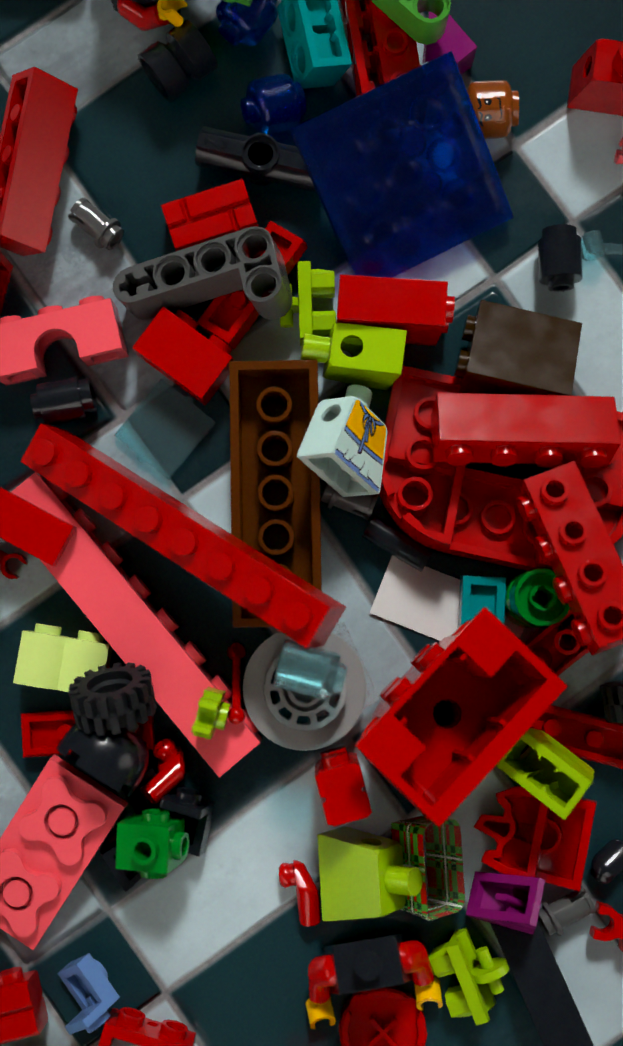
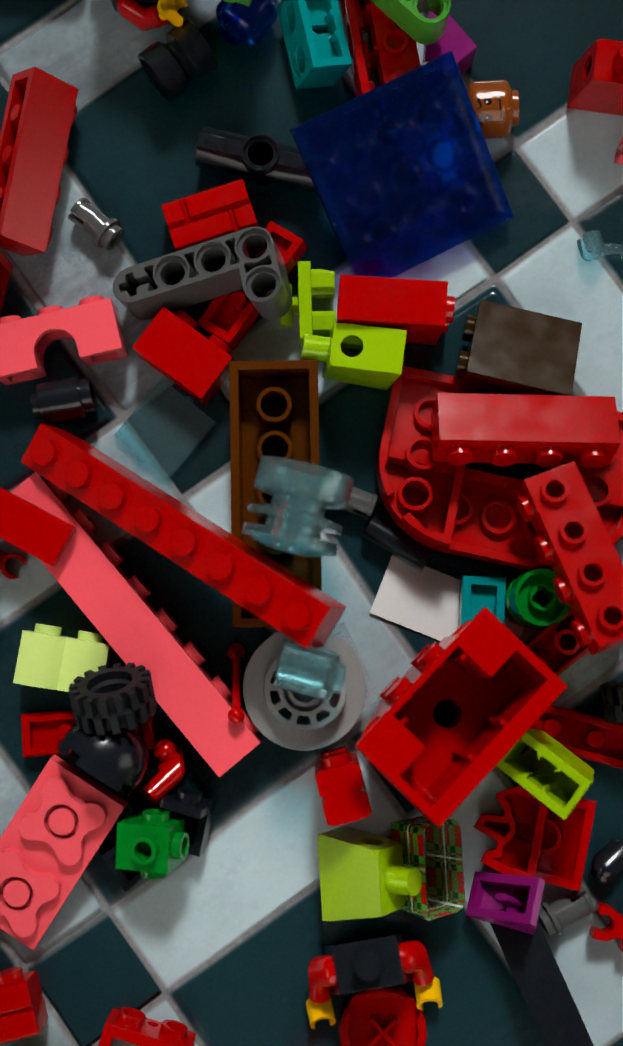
medium blue bracket [57,953,120,1035] -> none
lime plate [191,687,231,740] -> none
clear blue head [240,73,306,135] -> none
red arm [279,860,321,927] -> none
light aqua torso [297,385,388,497] -> none
lime hips [429,927,509,1025] -> none
black brick [538,224,583,292] -> none
none -> clear light blue wheel [242,456,354,558]

